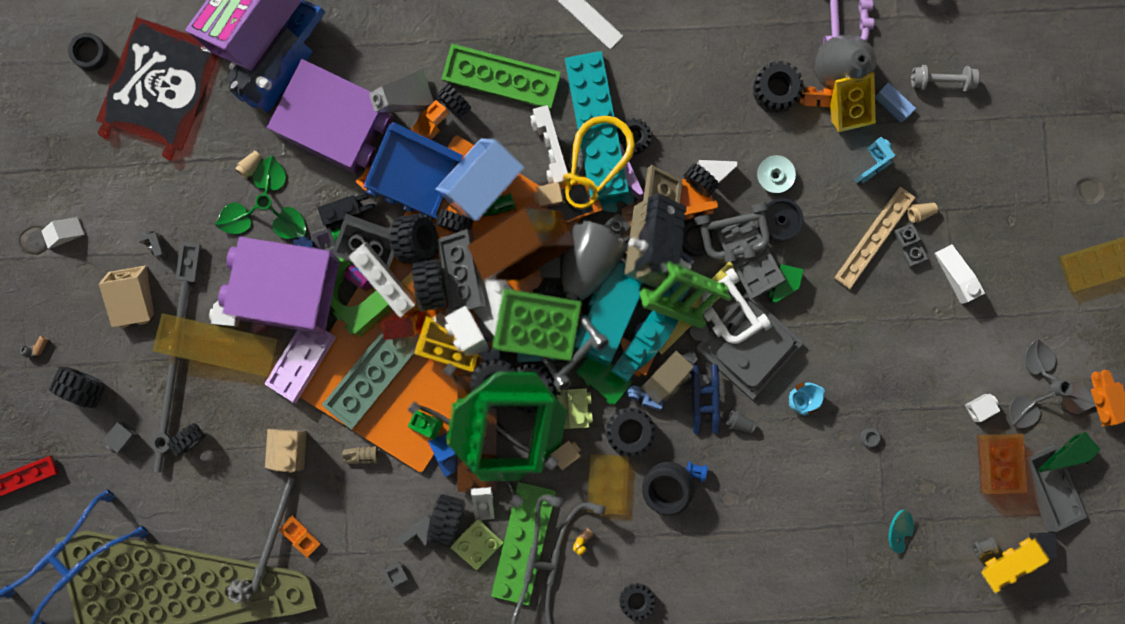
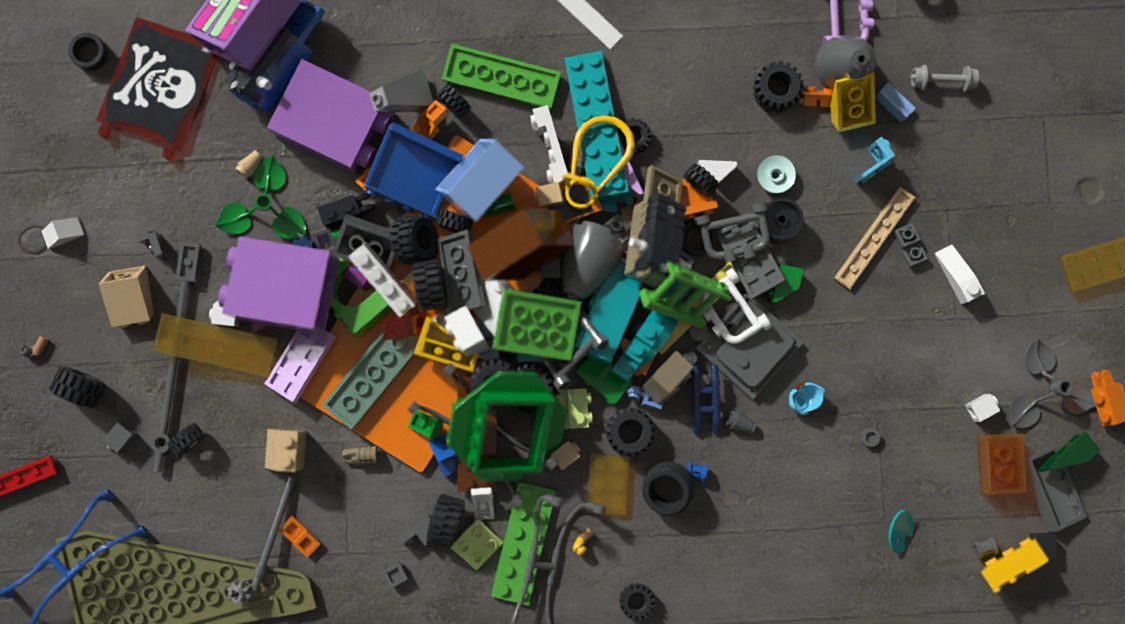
tan cone [907,203,938,223] -> none

